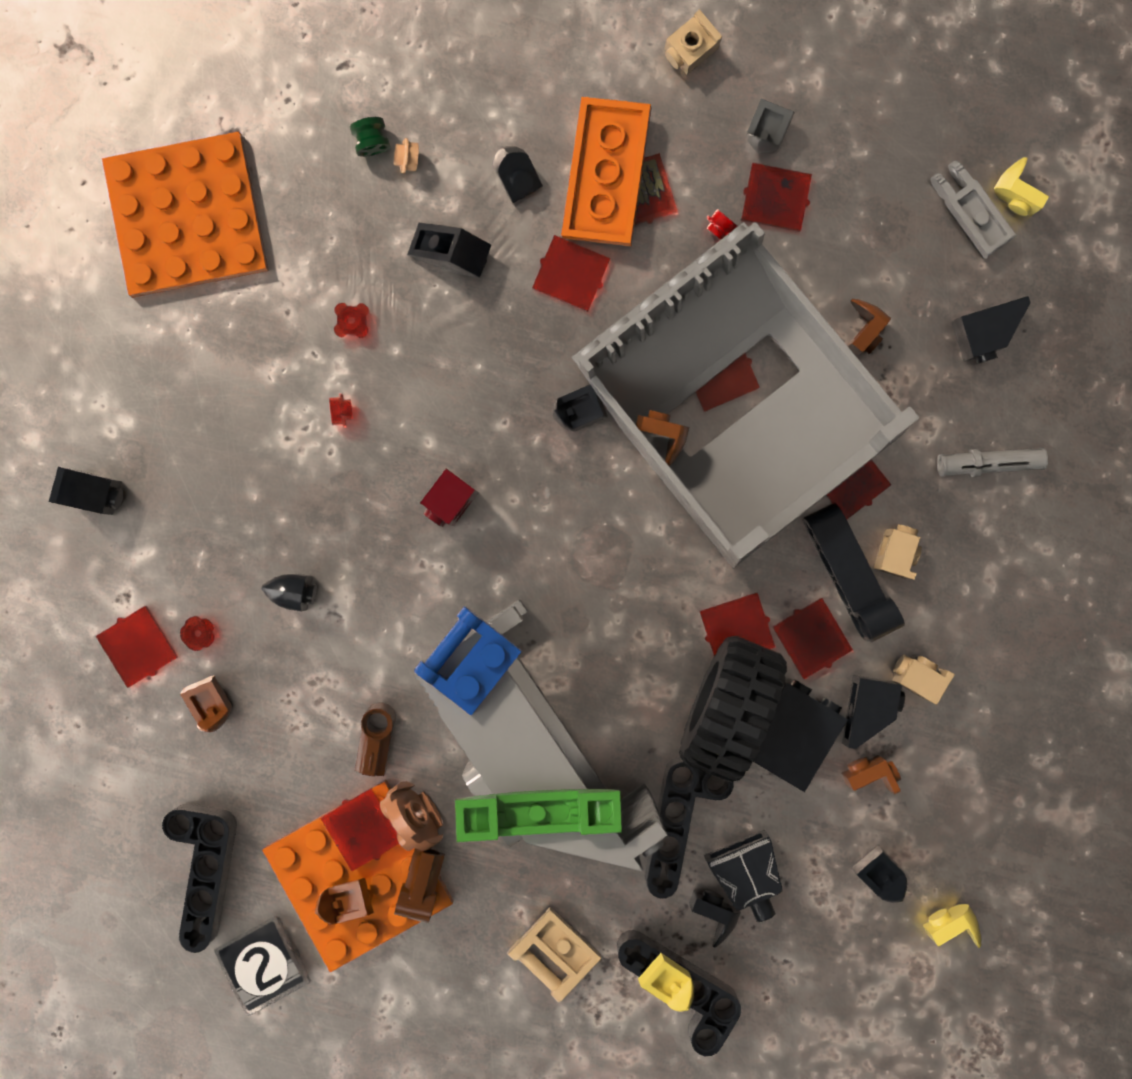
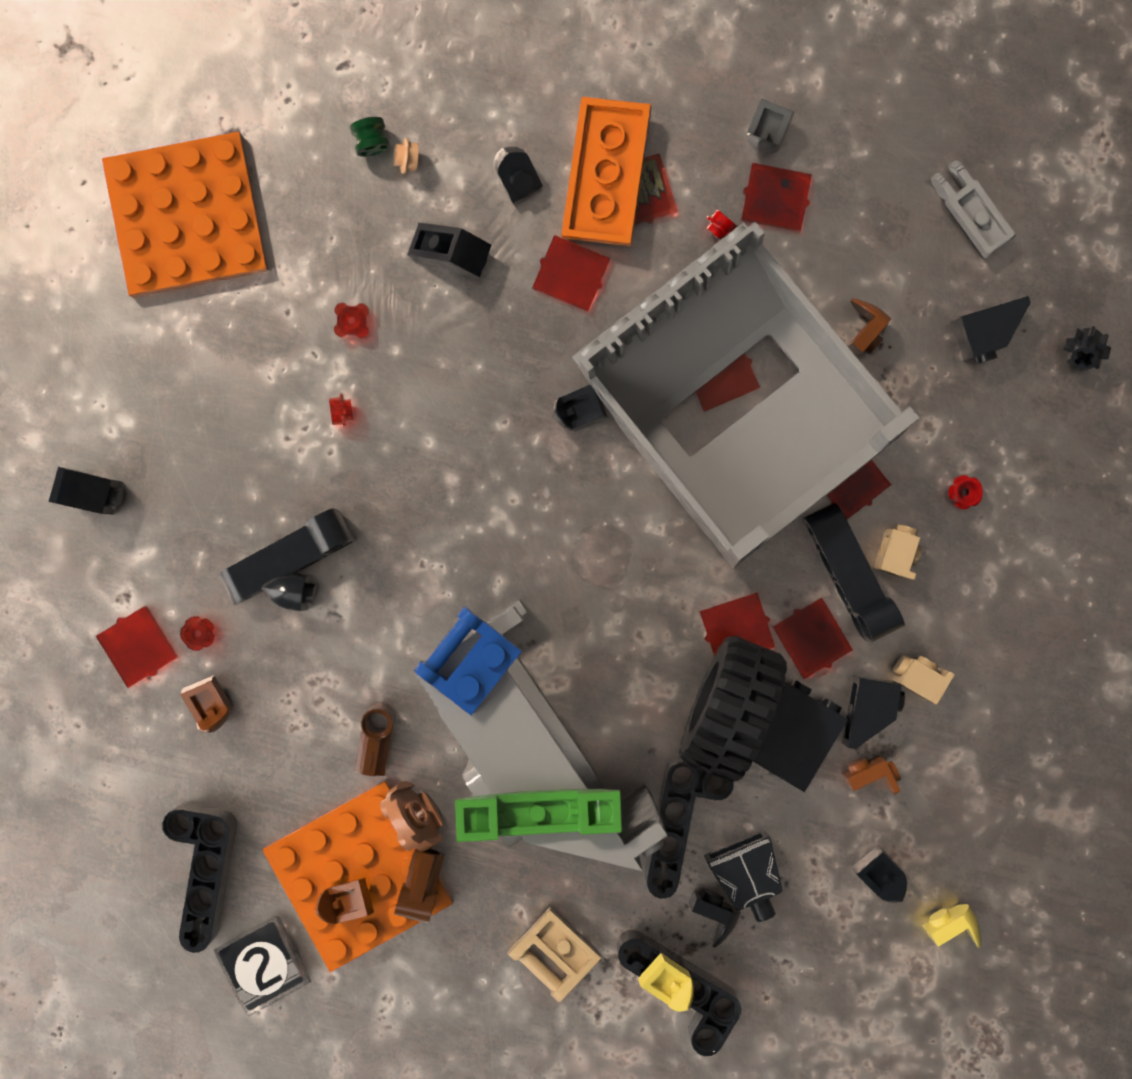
clear red piece [320,787,399,871] -> none
dark red brick [420,468,479,527] -> none
dark orange plate [636,410,690,466] -> none
tan brick [665,10,722,75] -> none
light grey pin [937,447,1048,477] -> none
light yellow plate [994,157,1049,217] -> none
none -> black beam [218,508,355,605]
none -> red plate [948,475,983,510]
none -> black gear [1064,326,1111,371]

